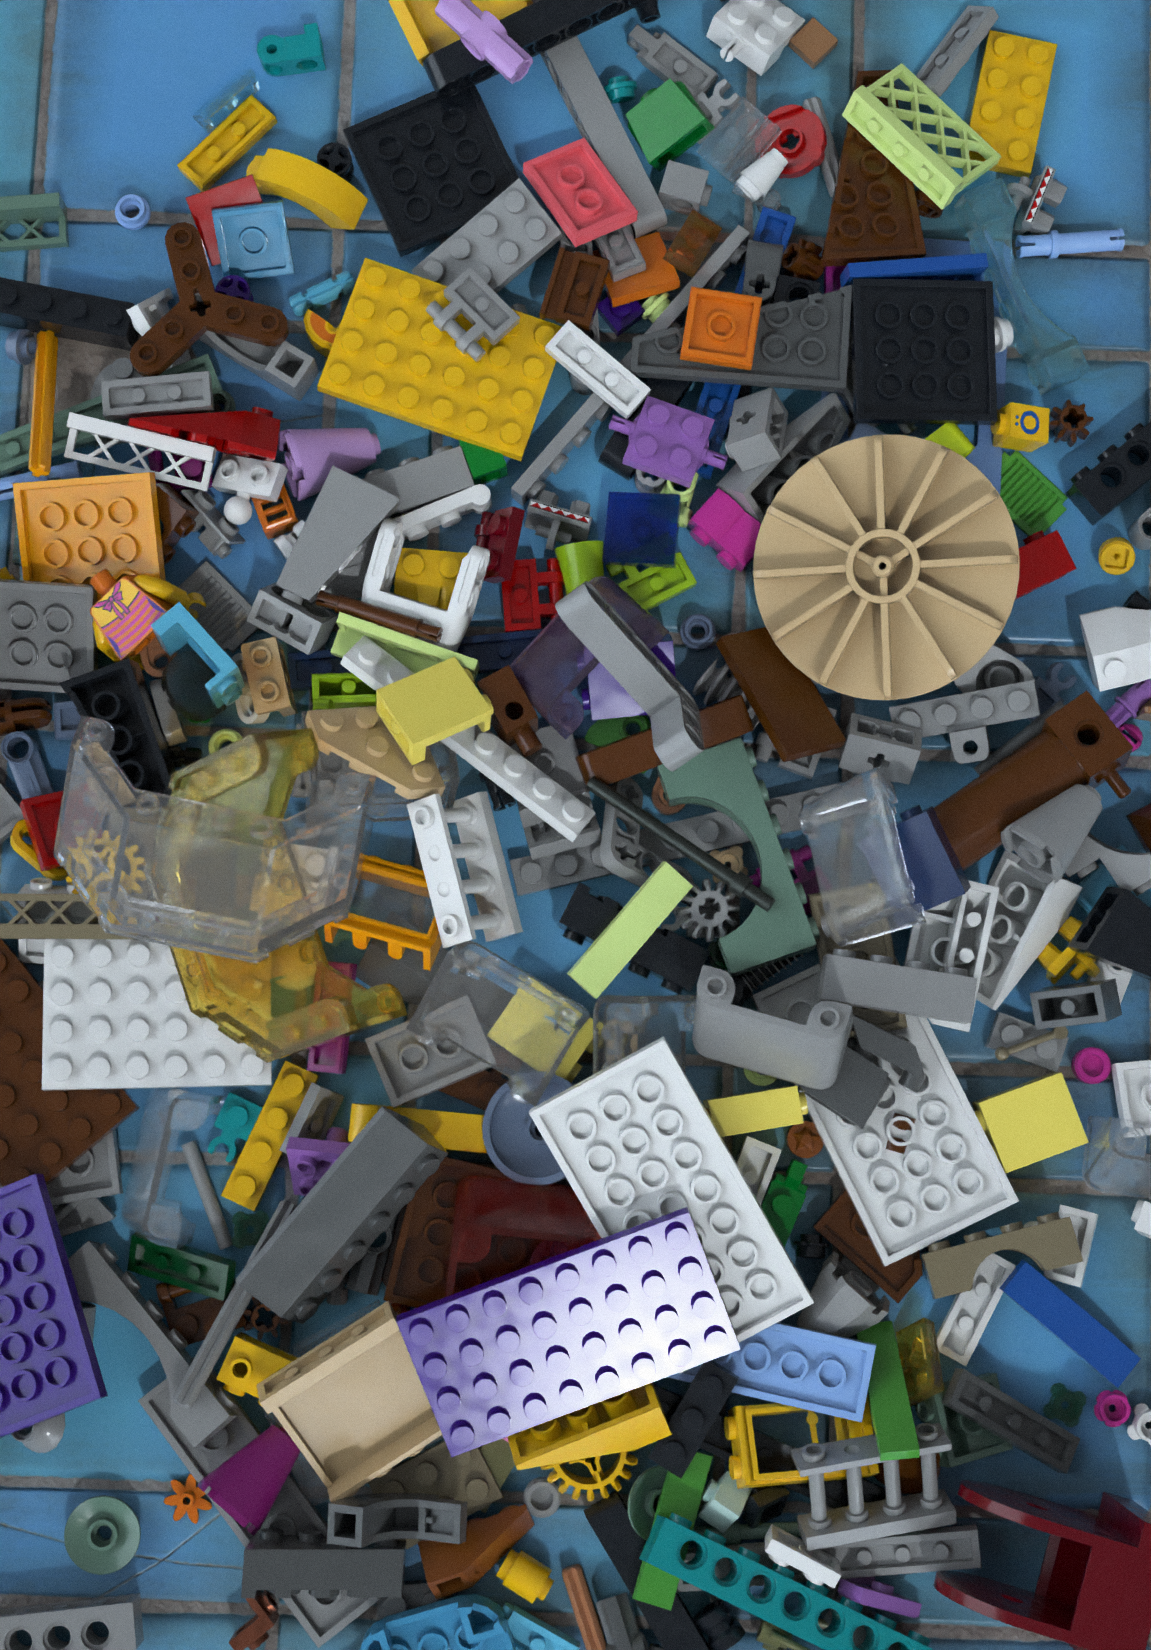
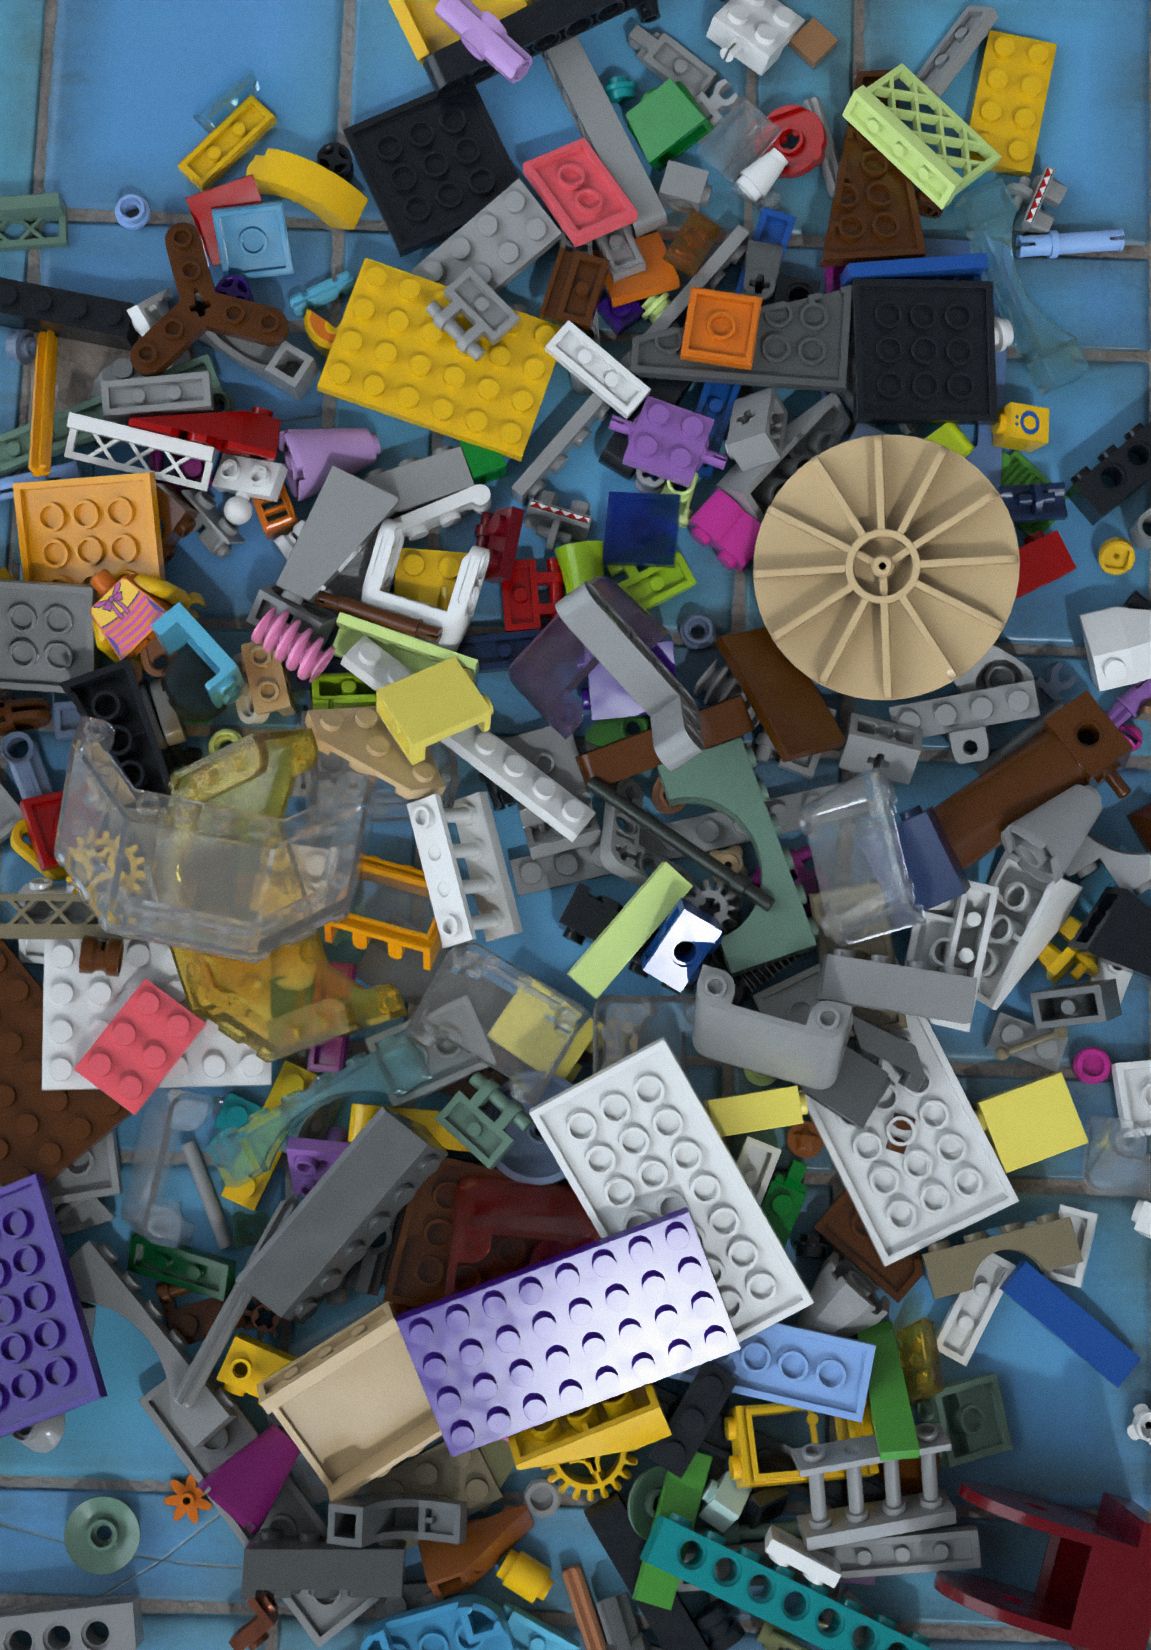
light grey window [179,561,260,653] -> none
teal leg [257,23,326,77] -> none
reddish brown torso [477,665,543,757] -> none
reddish brown gear [781,238,824,281] -> none
medium lavender plate [837,1579,922,1618] -> none
dark grey plate [942,1368,1080,1474] -> none
plate [1043,1383,1086,1427] -> none
reddish brown gear [1049,399,1094,447] -> none
dark pink plate [1094,1390,1131,1427] -> none
none -> coral plate [73,978,207,1116]
none -> reddish brown wheel [79,935,124,977]
none -> clear light blue arch [207,1034,432,1188]
none -> bright pink piece [251,607,336,683]
none -> sand green plate [435,1071,533,1169]
none -> brick [640,898,722,993]
none -> dark blue hips [998,482,1068,523]

